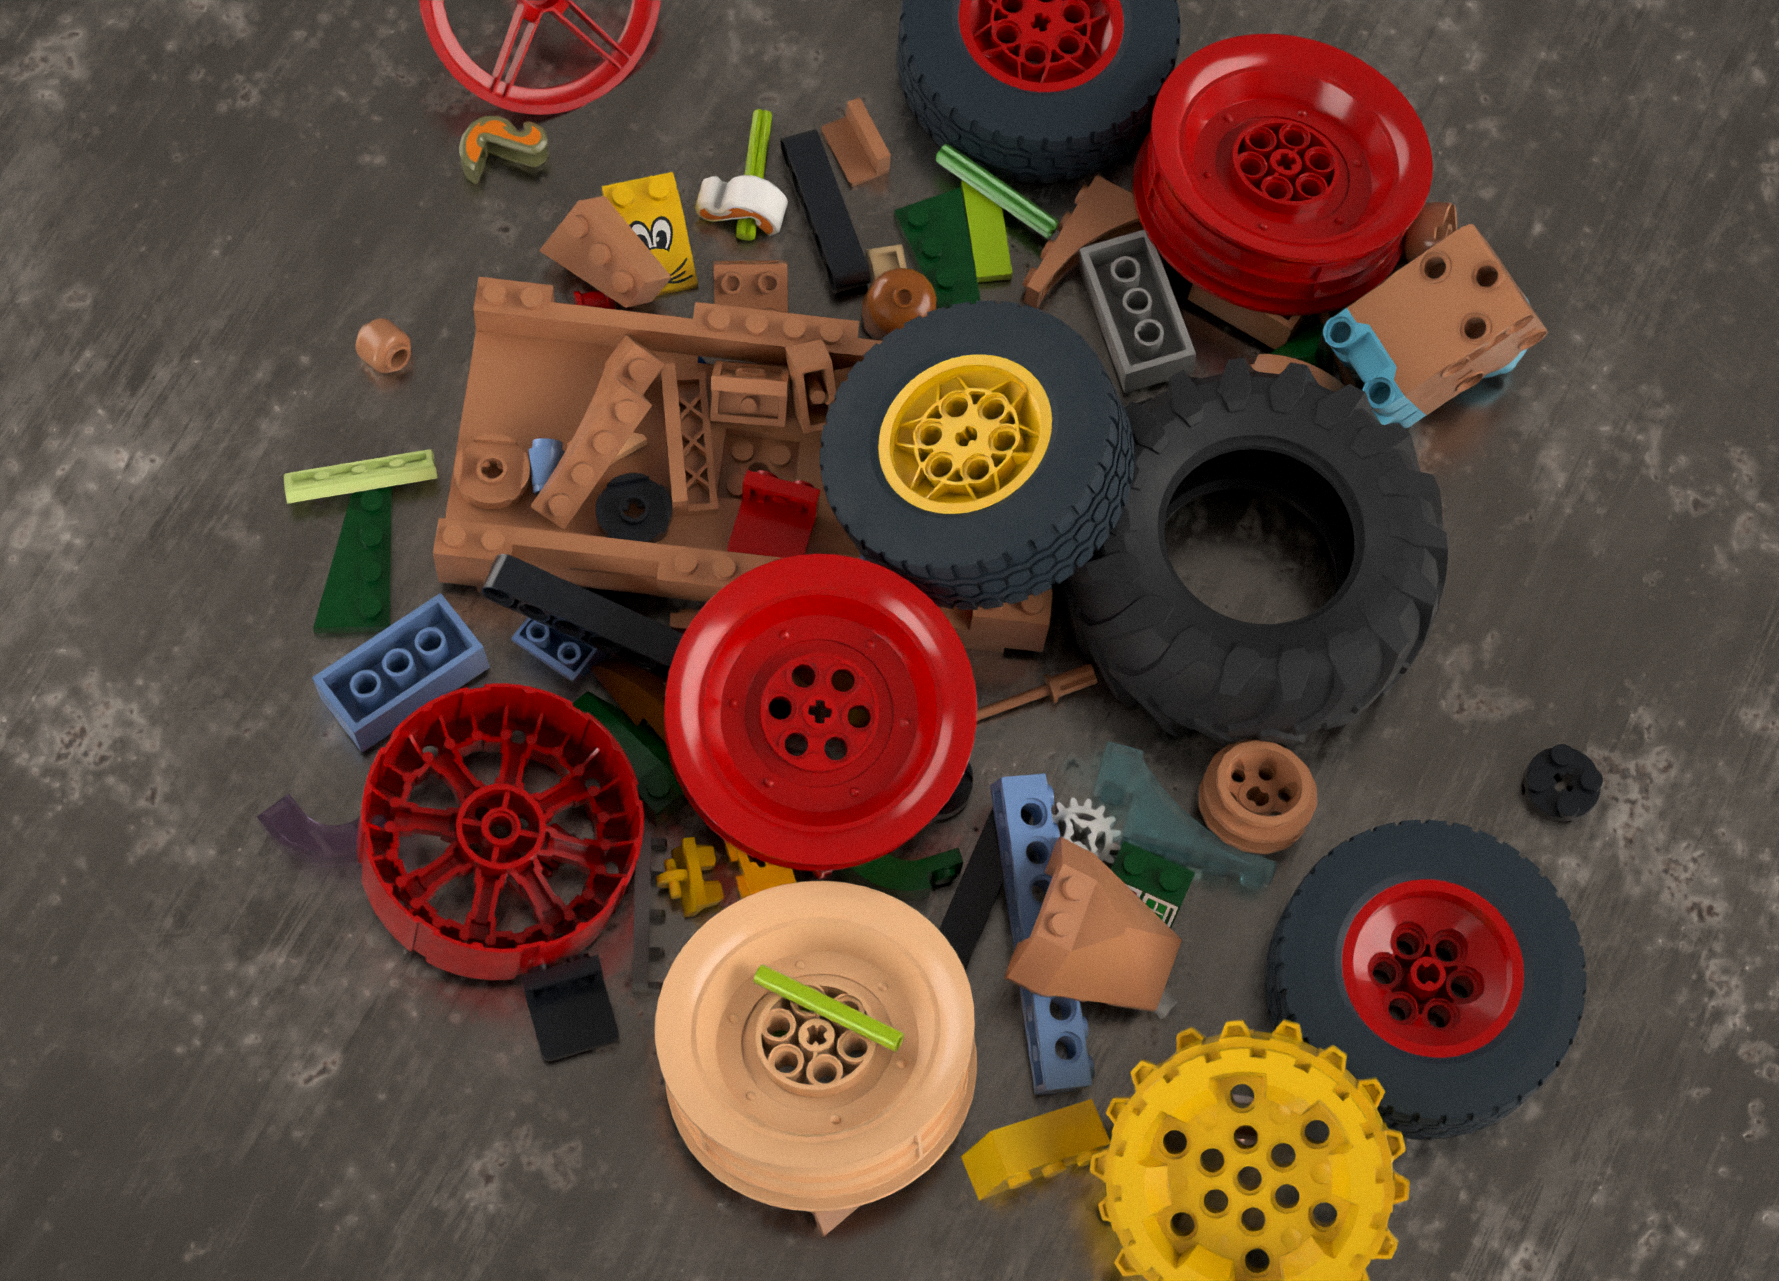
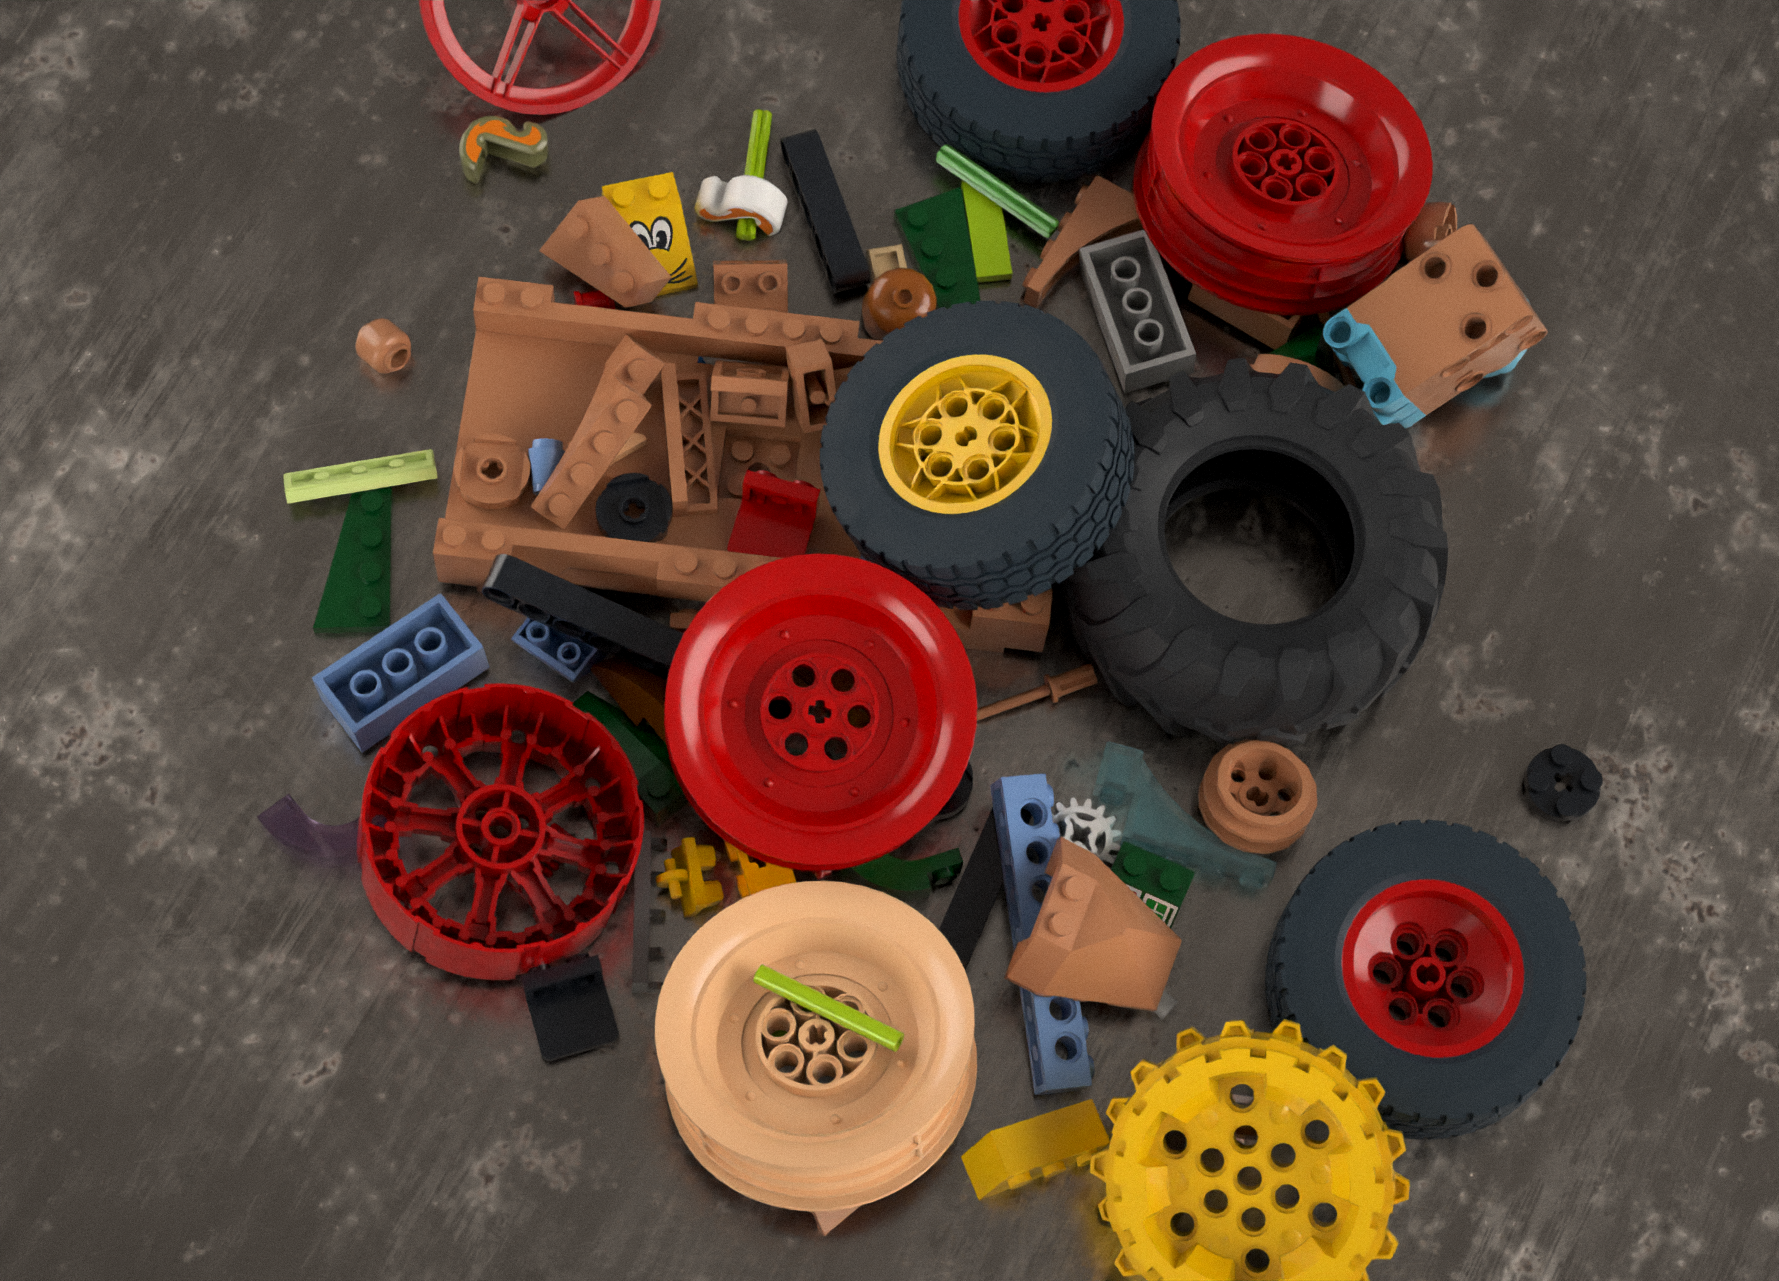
nougat panel [821,97,891,187] -> none

